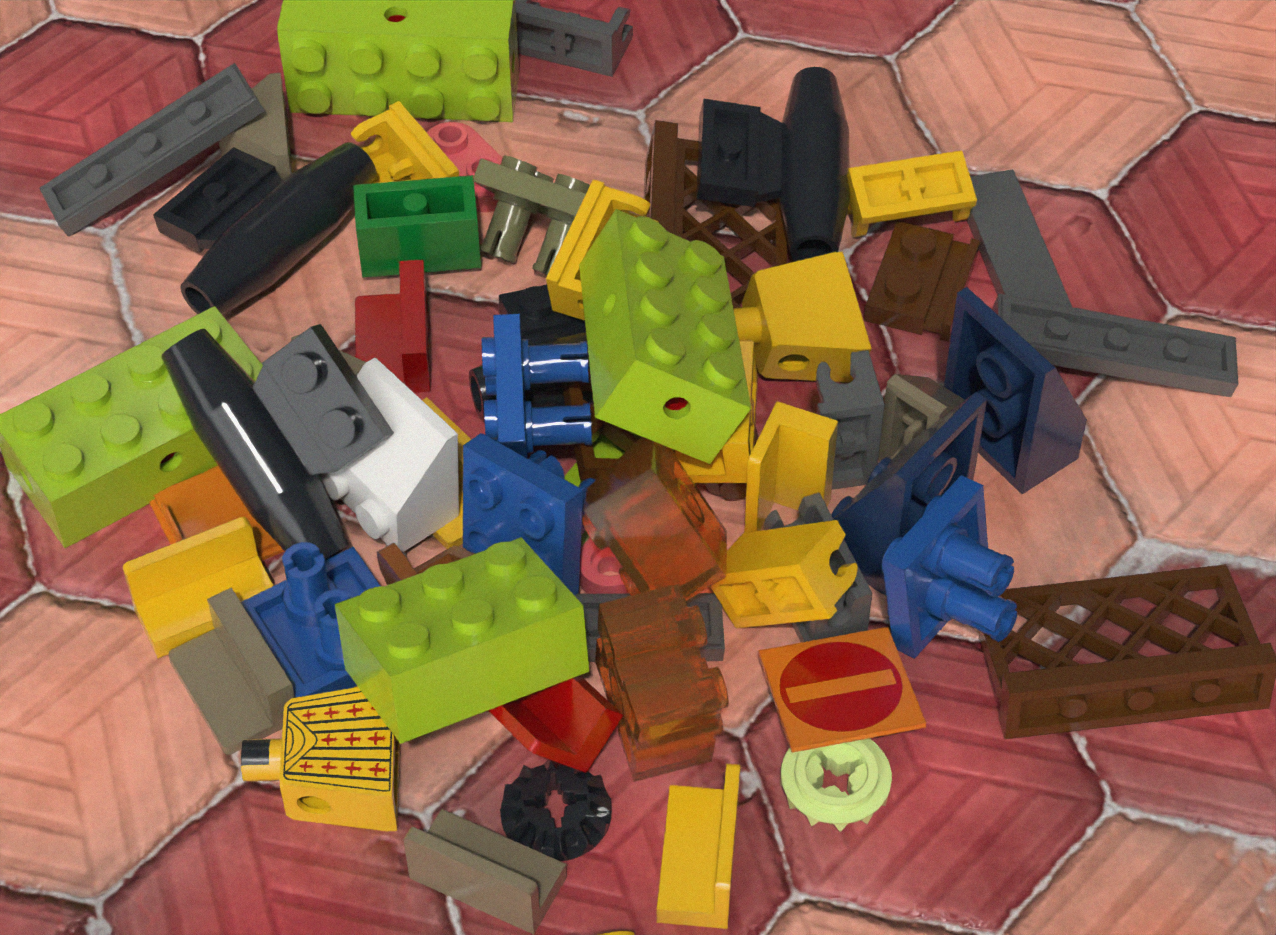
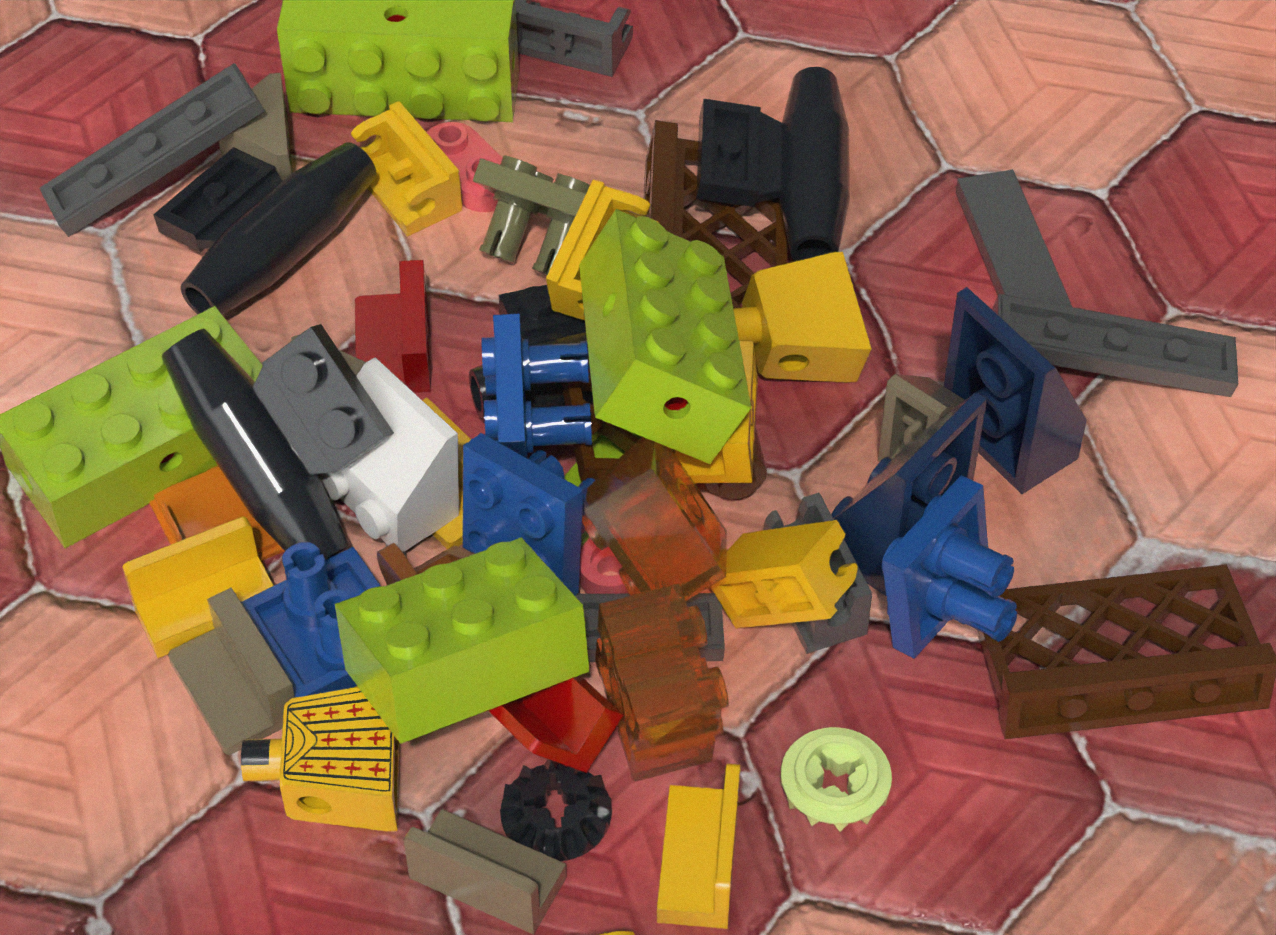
green brick [353,175,481,278] -> none
yellow panel [744,401,838,533] -> none
piece [758,627,926,753] -> none
dark grey hinge [816,350,885,490] -> none
yellow hinge [847,150,977,238] -> none
reddish brown plate [864,221,980,342] -> none

